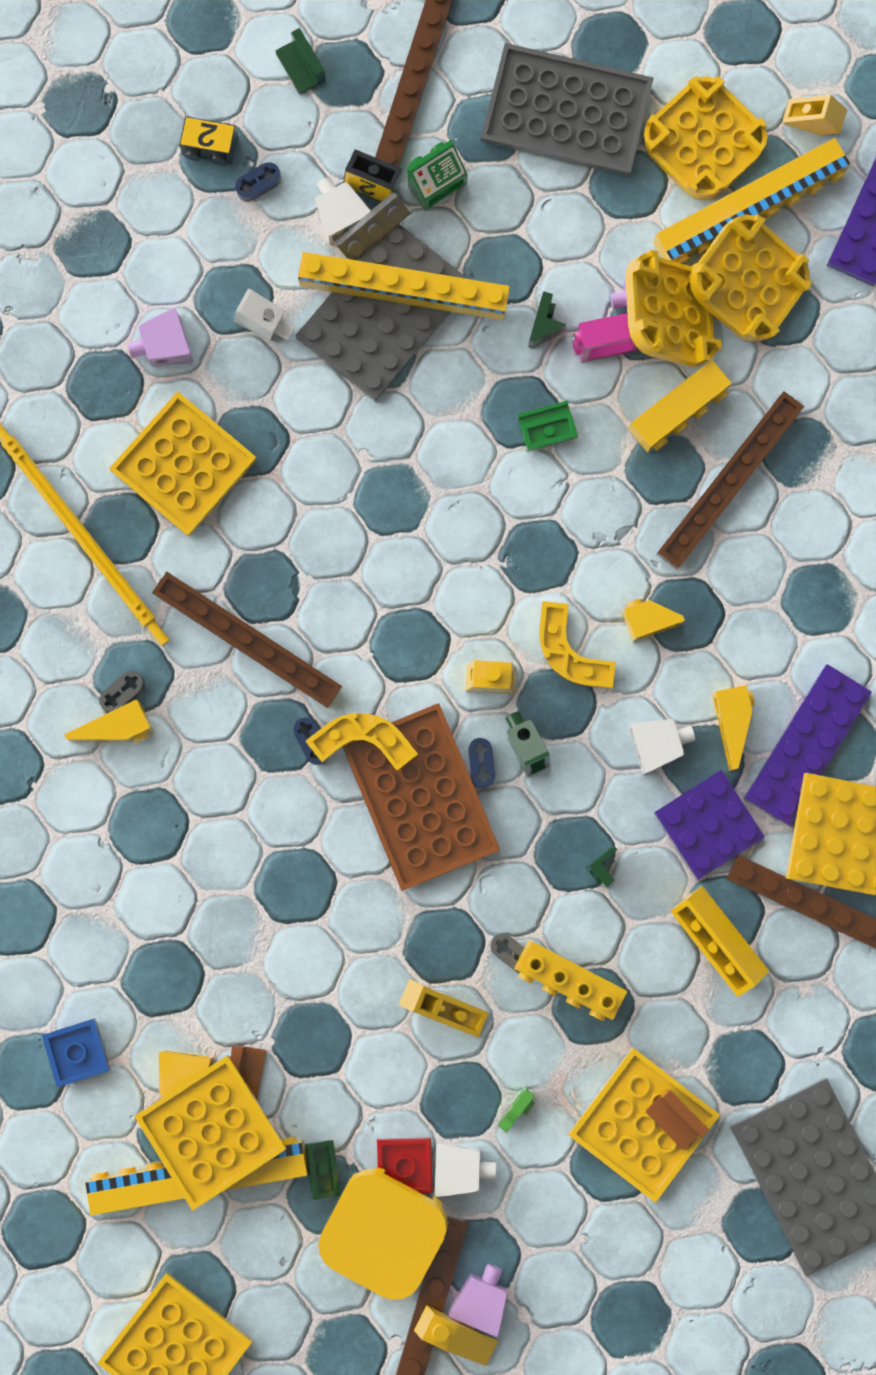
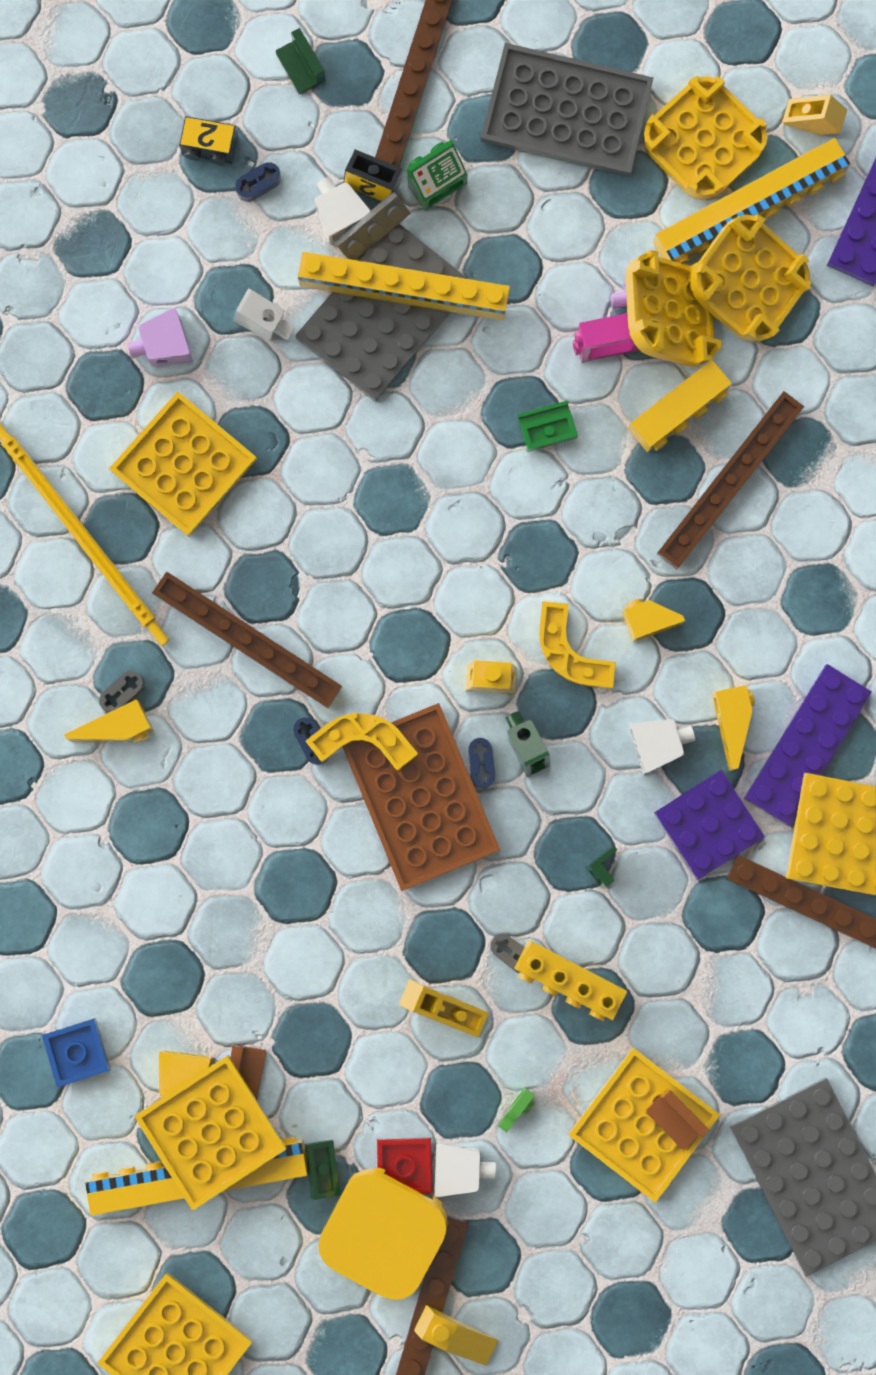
lavender torso [448,1263,507,1337] -> none
dark green slope [528,291,566,348] -> none
yellow brick [670,886,769,997] -> none

